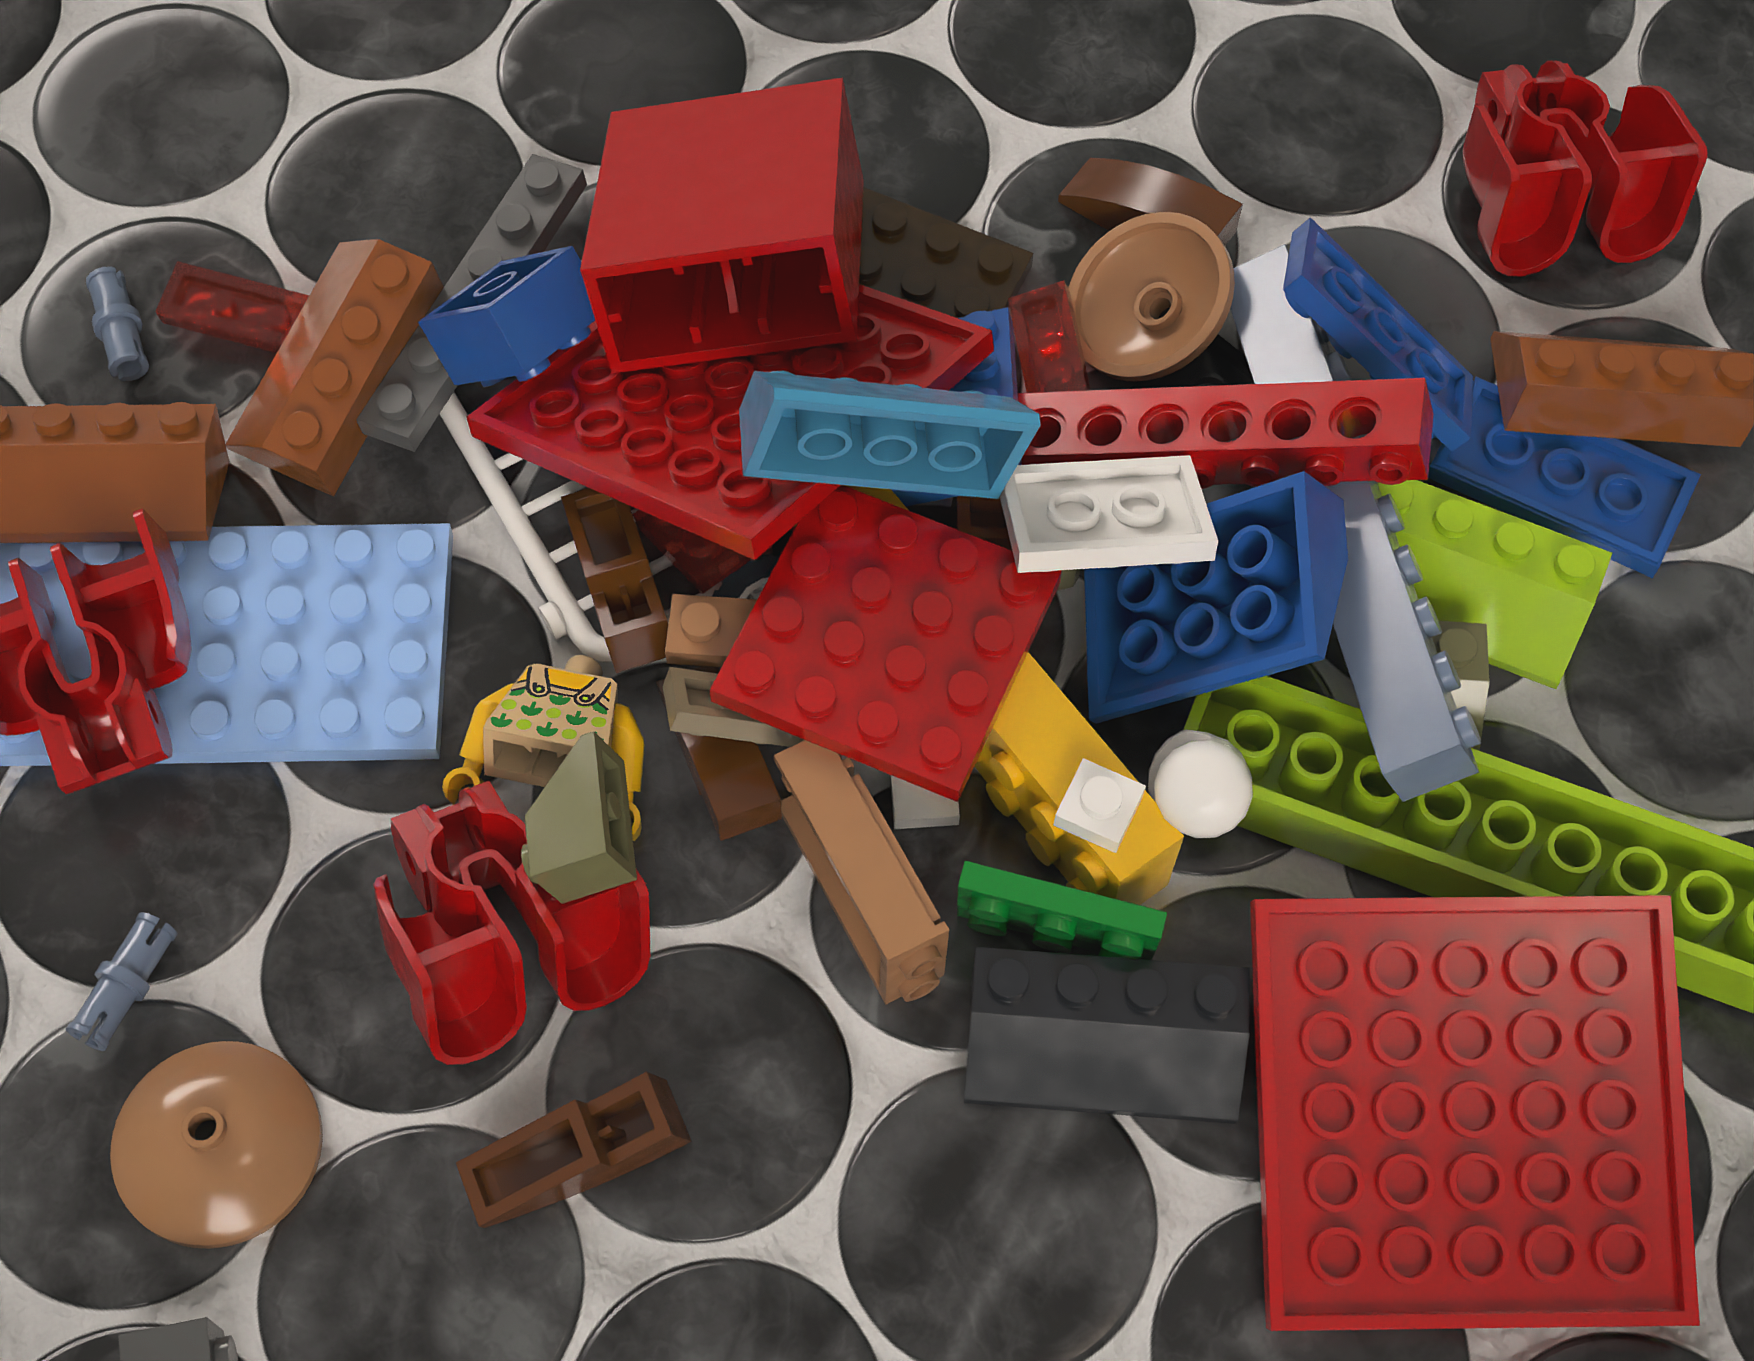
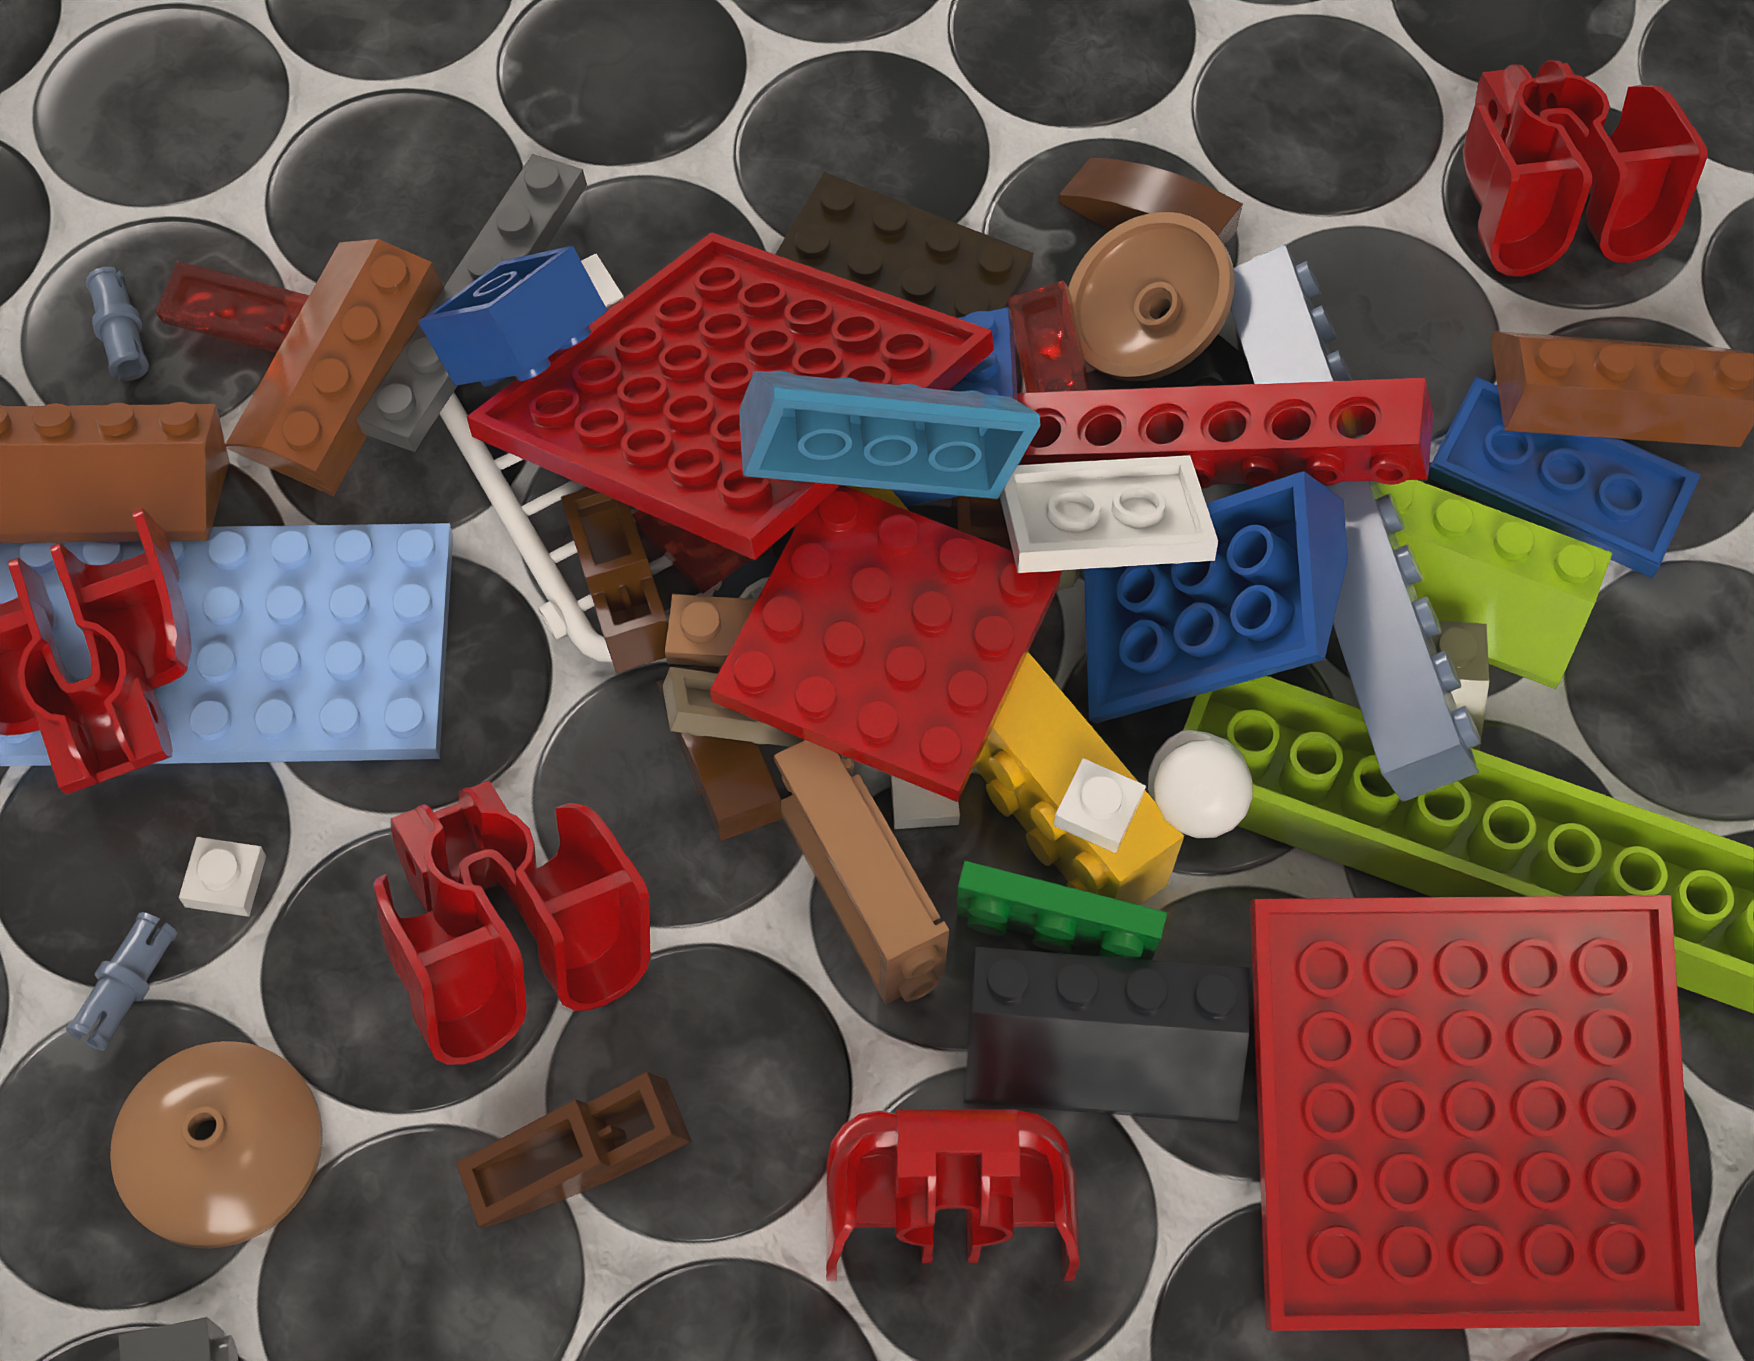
torso [442,655,645,841] -> none
olive slope [521,731,637,904] -> none
red brick [580,78,864,374] -> none
blue plate [1283,217,1473,452] -> none
none -> white plate [179,837,266,917]
none -> red piece [826,1110,1080,1281]

